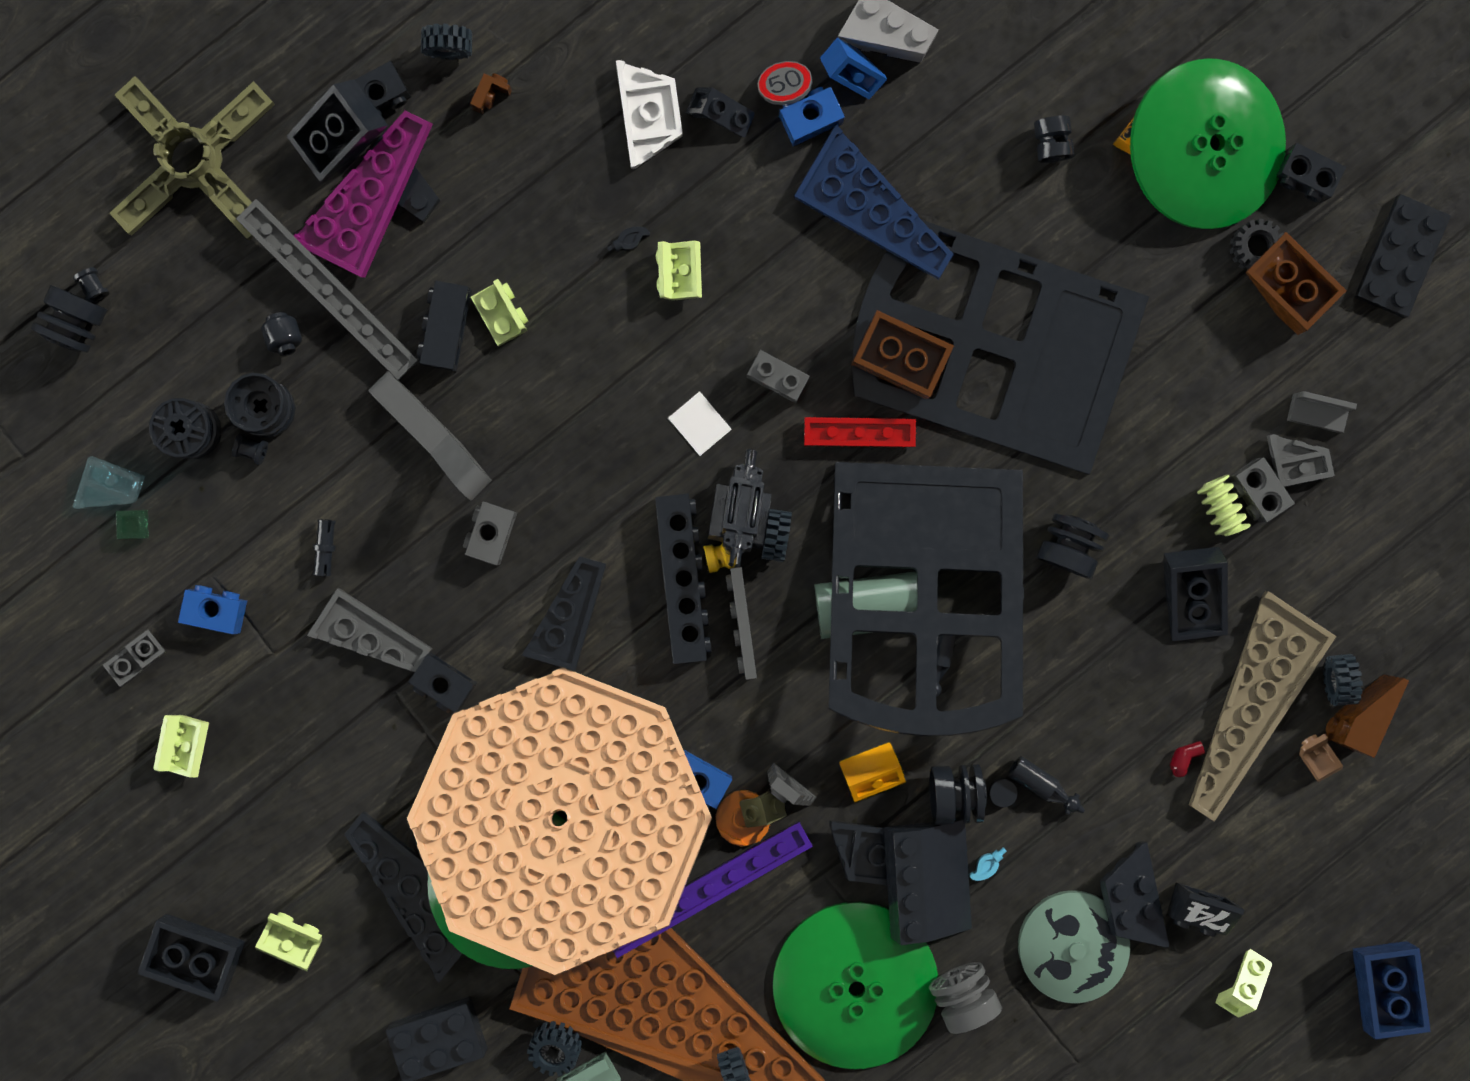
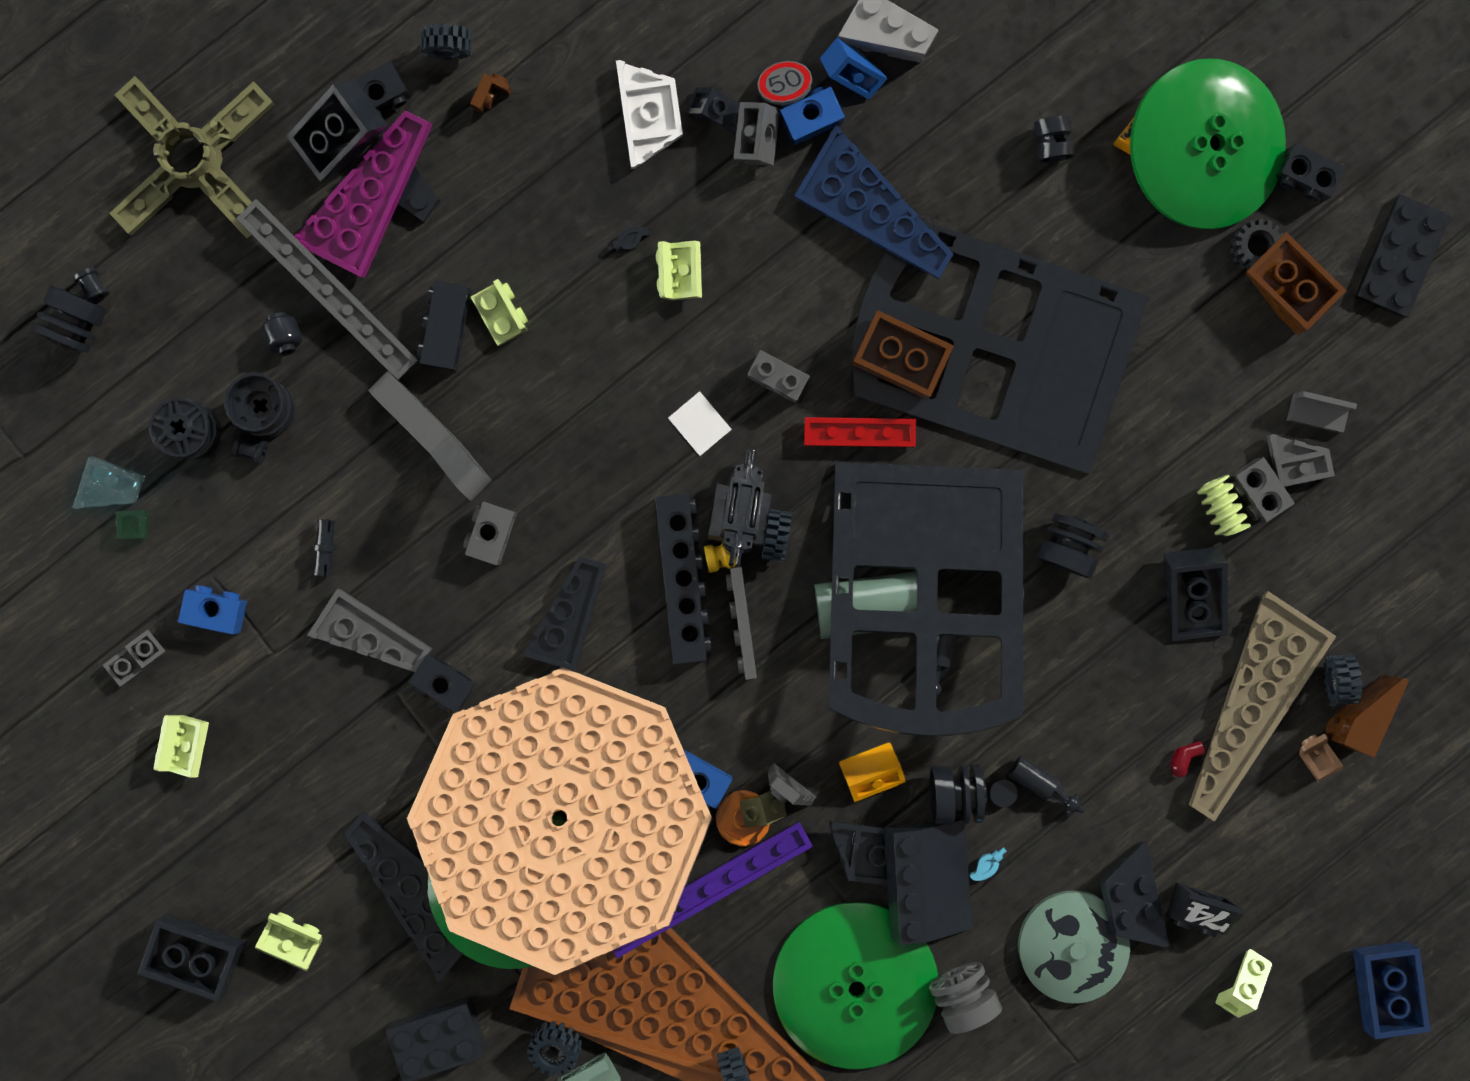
none -> dark grey brick [733,102,780,165]

